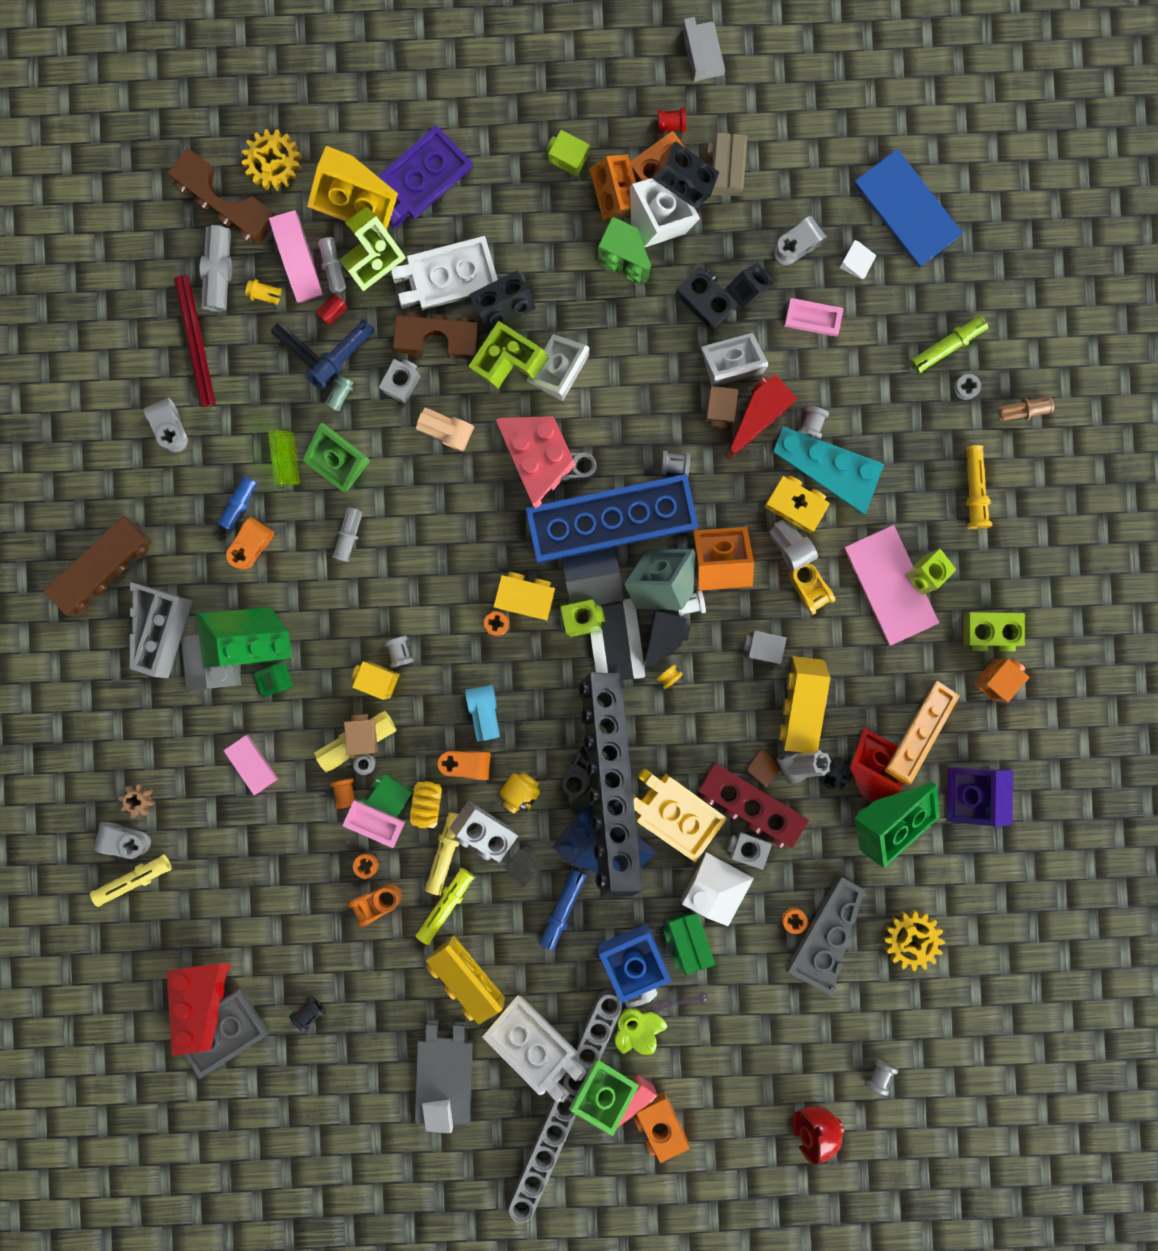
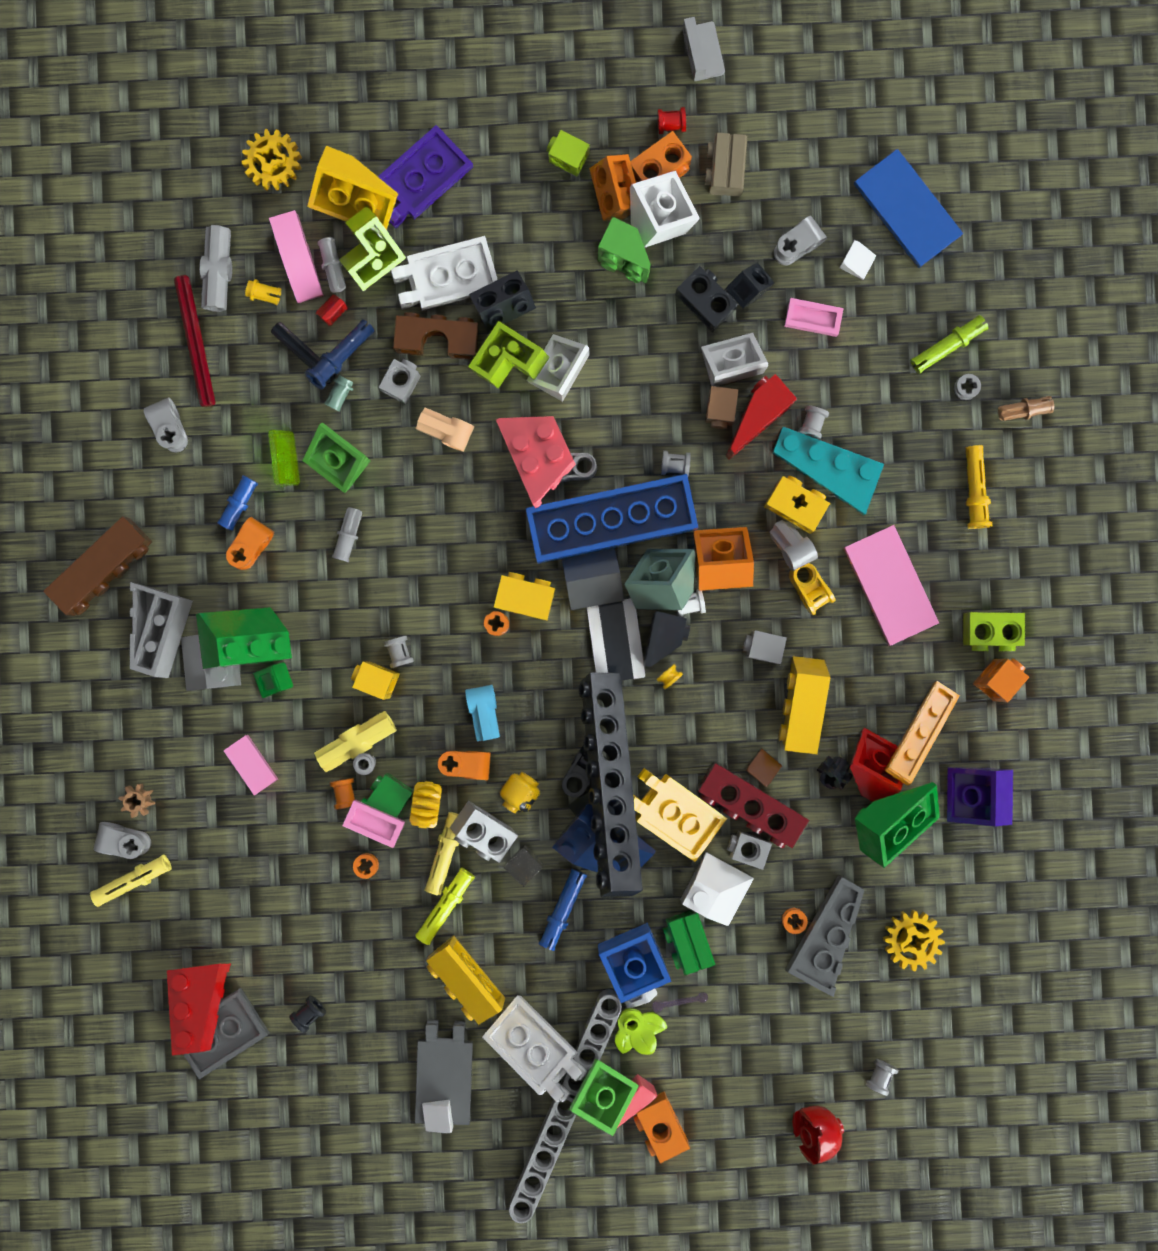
reddish brown arch [168,147,276,245] -> none
medium nougat brick [344,714,378,755] -> none
orange piece [347,884,402,928] -> none
lime brick [561,599,605,637] -> none
black brick [652,141,719,209] -> none
light grey piece [777,750,831,784] -> none
lime brick [906,549,956,595] -> none

